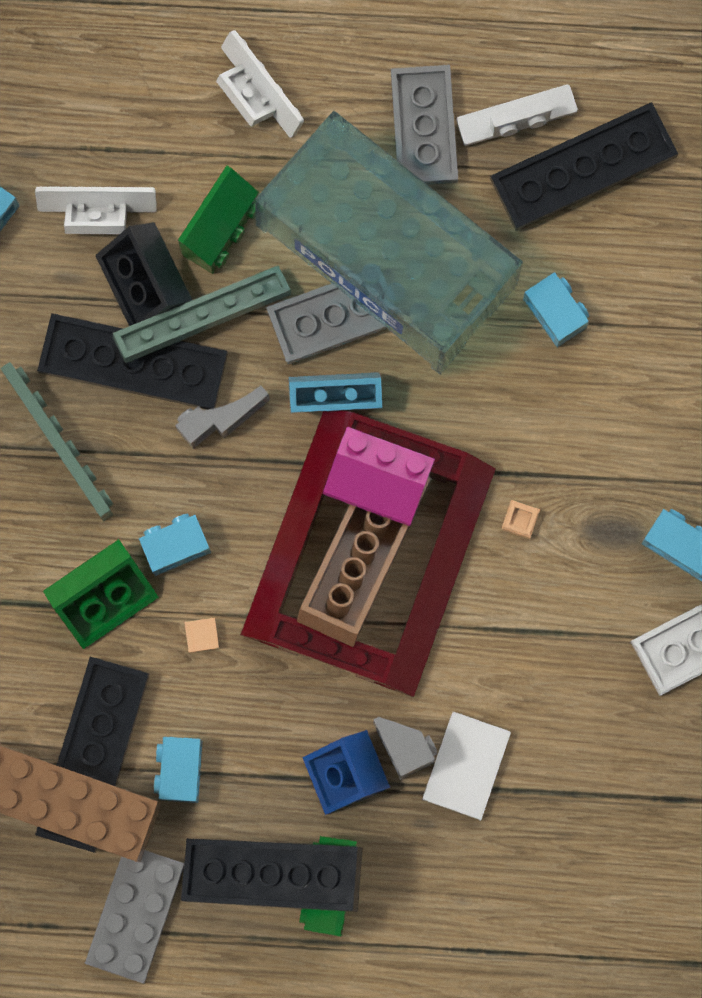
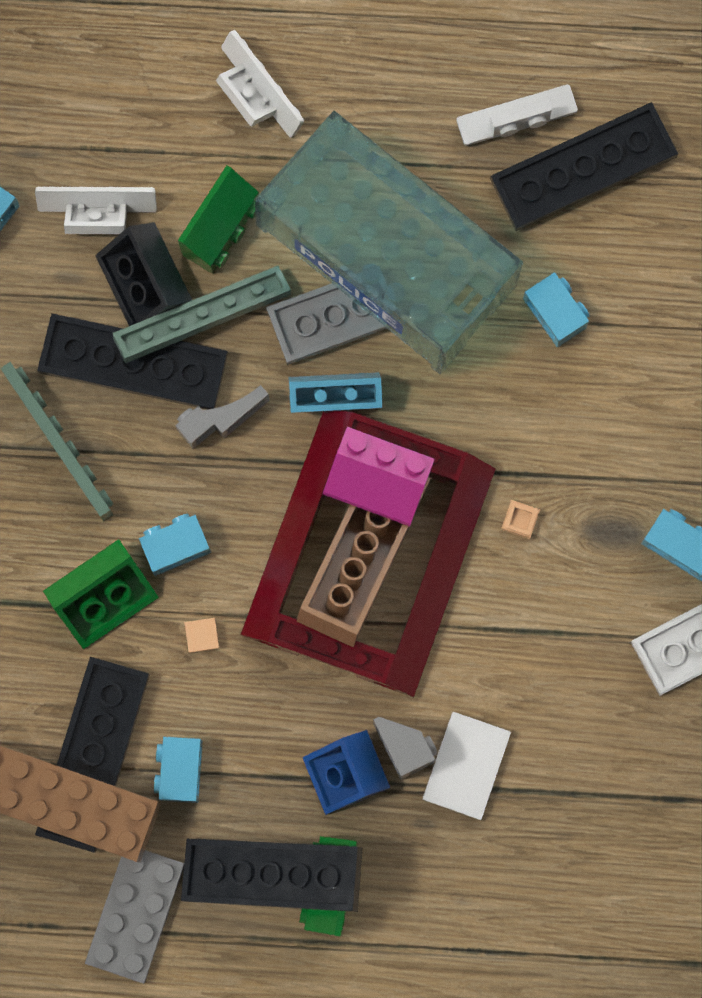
light grey plate [391,65,458,187] -> none

